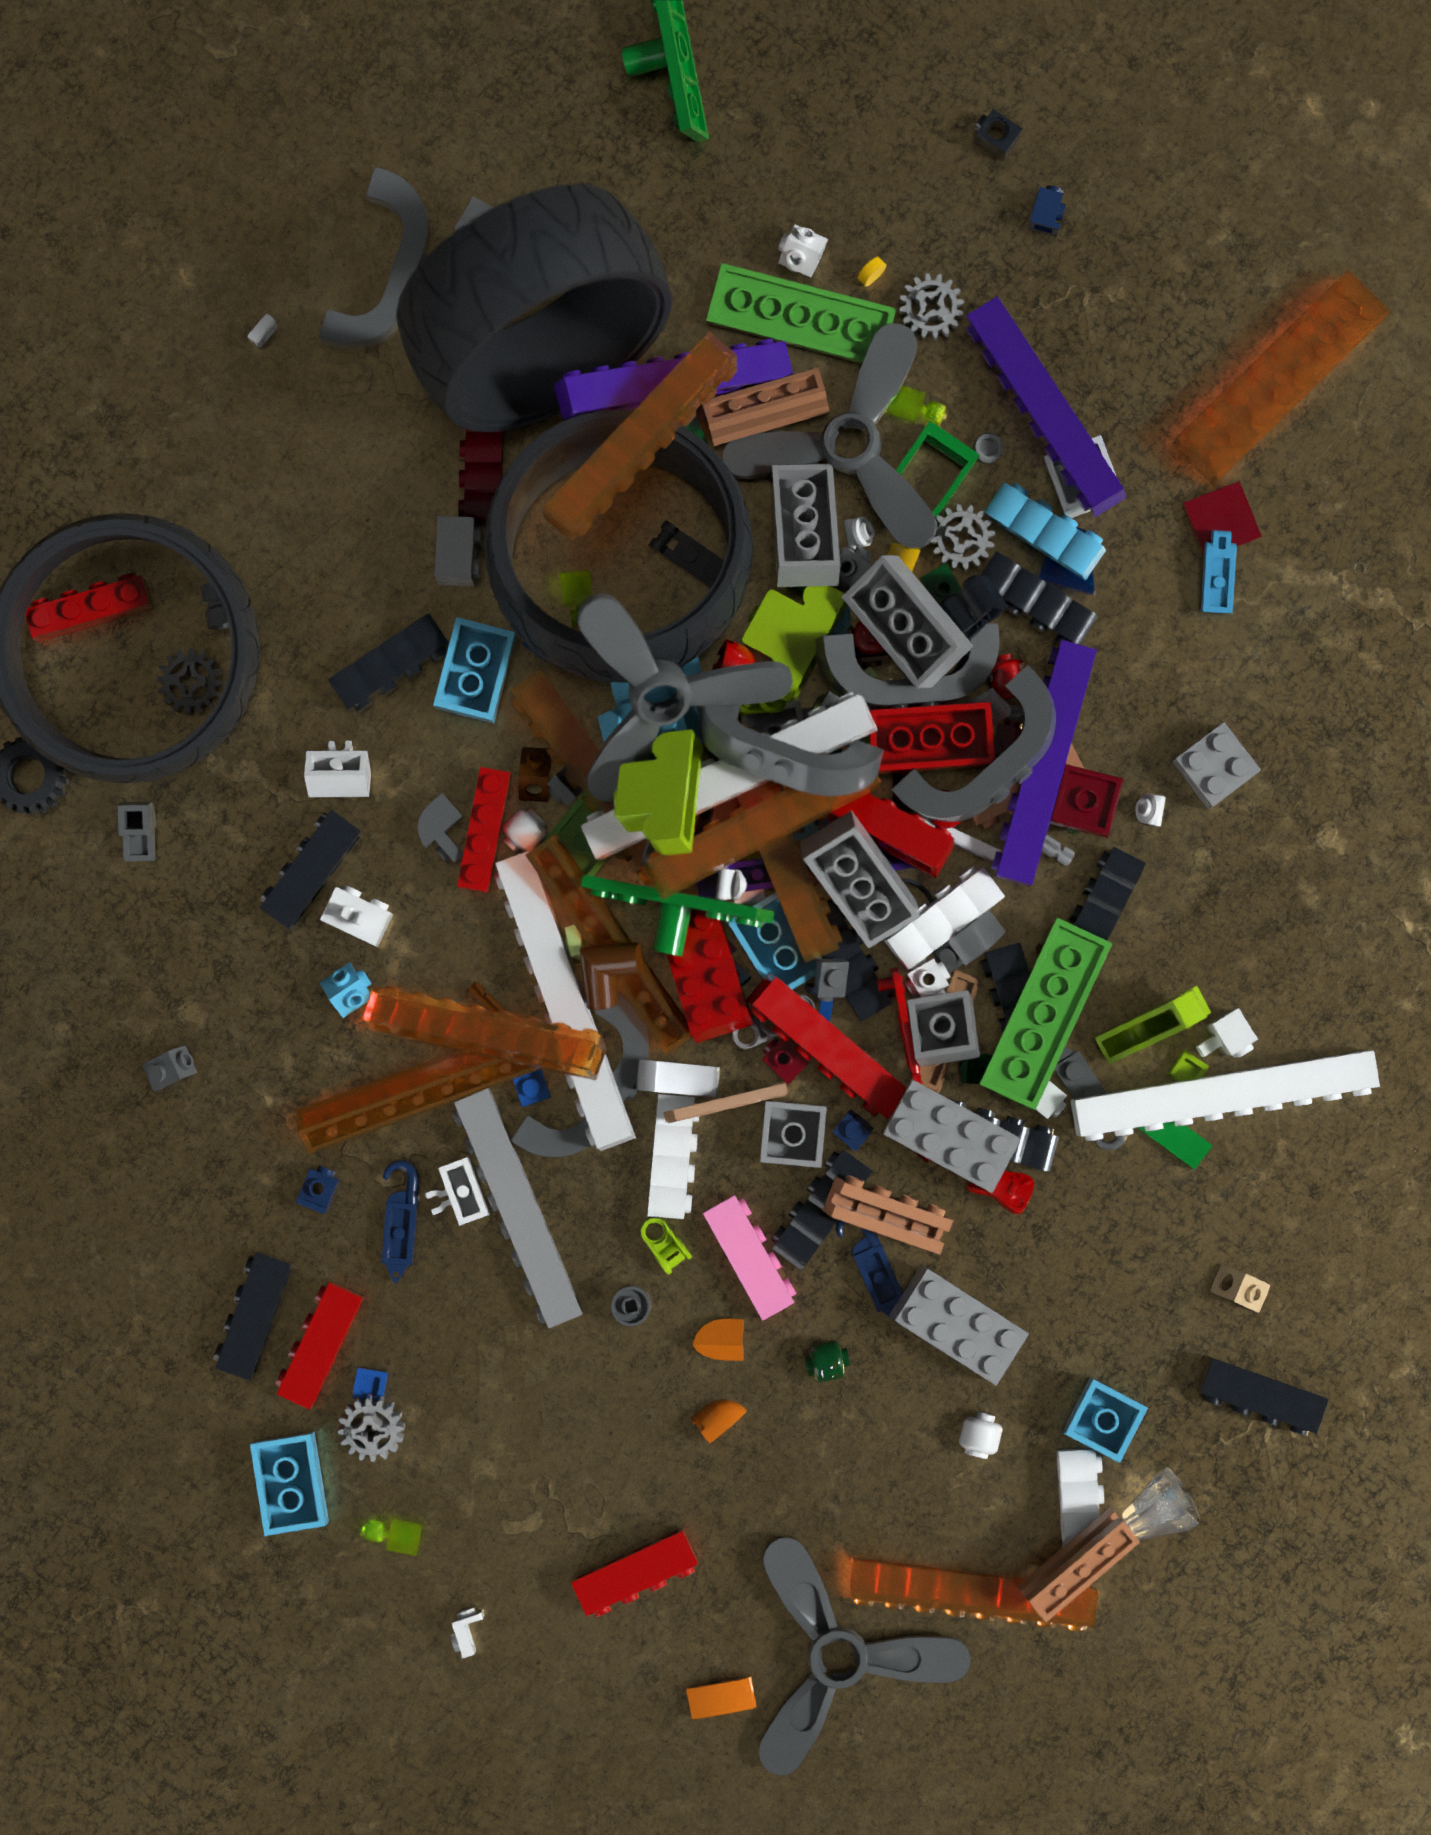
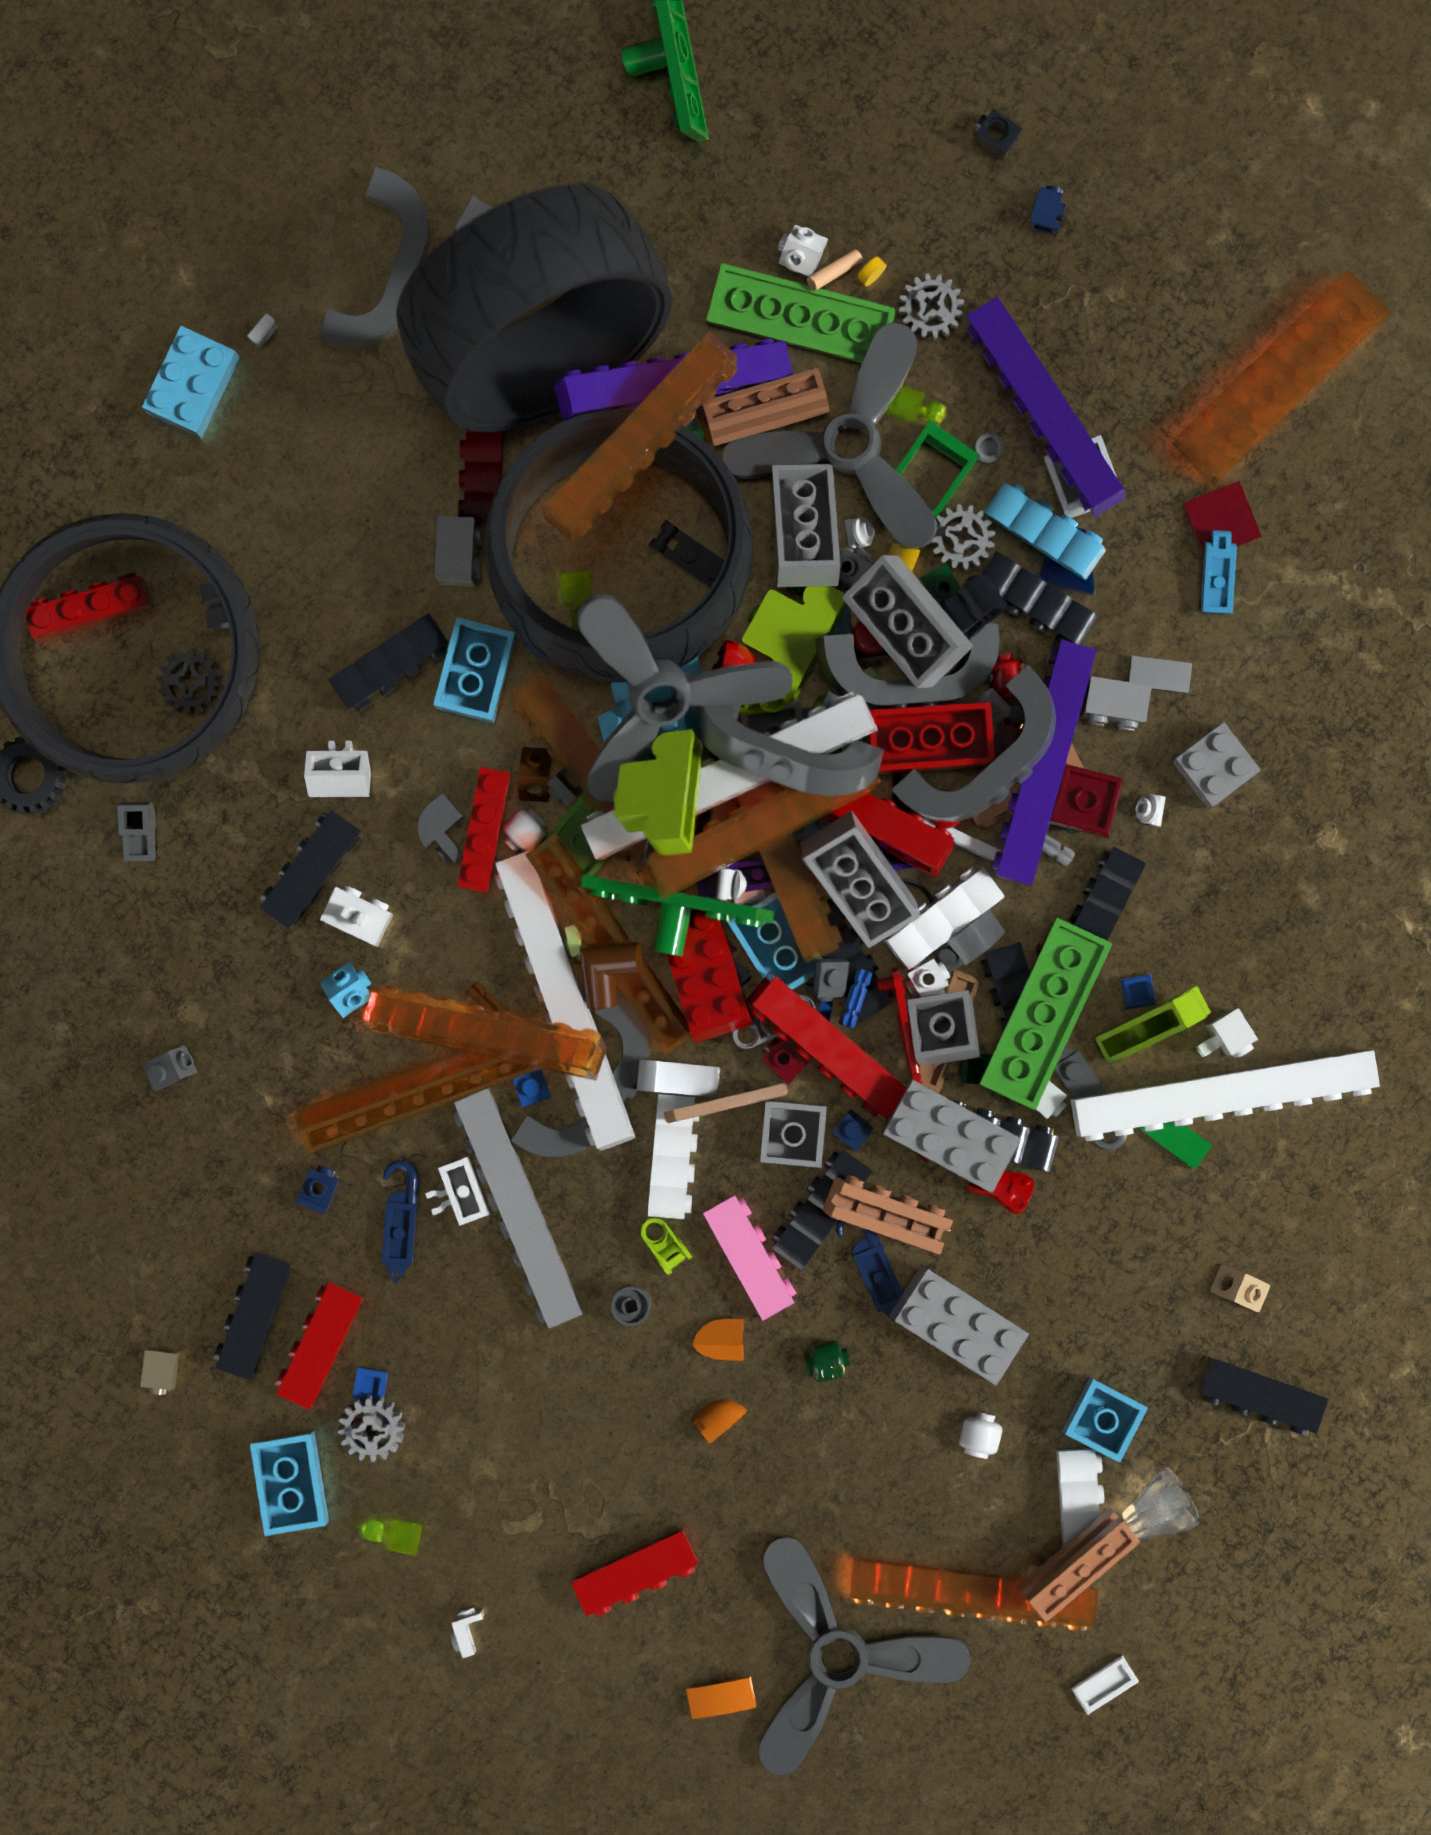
lime tile [1166,1049,1210,1082] -> none
none -> dark tan brick [140,1348,179,1395]
none -> medium azure brick [142,326,240,439]
none -> light nougat piece [807,249,863,291]
none -> blue axle [839,969,872,1028]
none -> white tile [1070,1654,1139,1715]
none -> light grey brick [1080,676,1152,732]
none -> blue tile [1120,975,1156,1010]
none -> light grey tile [1128,656,1192,694]

